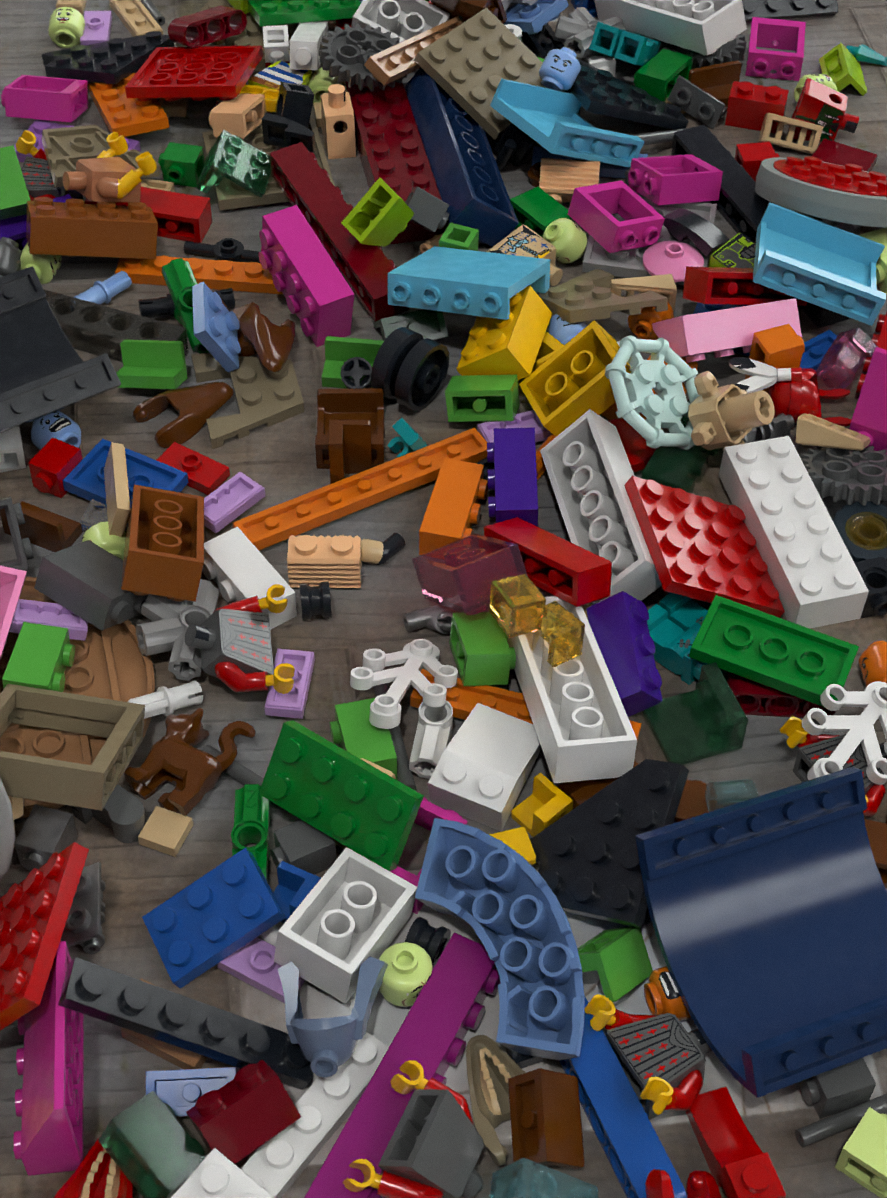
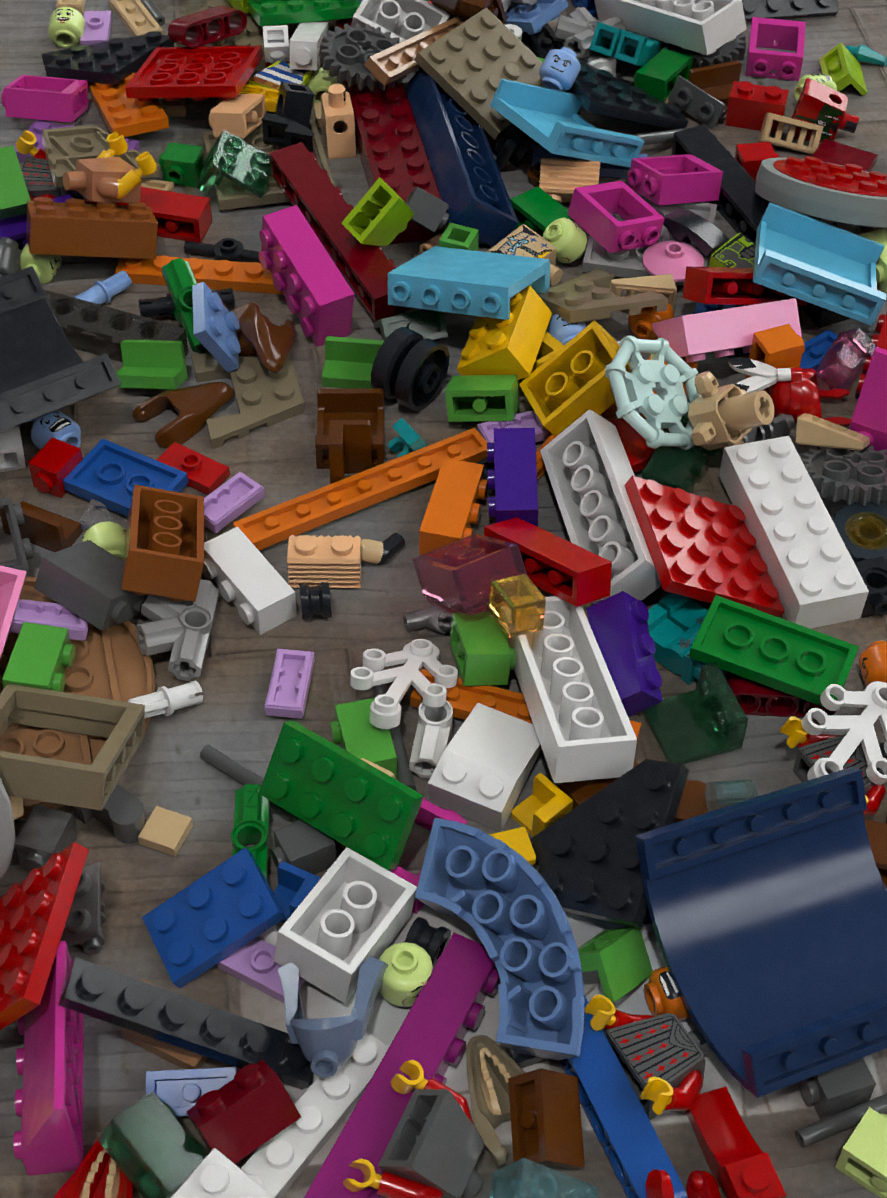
tan tile [104,442,131,537] -> none
reddish brown animal [124,708,256,816] -> none
torso [185,584,295,694] -> none
black wheel [340,357,372,389] -> none
clear yellow bracket [540,601,585,667] -> none

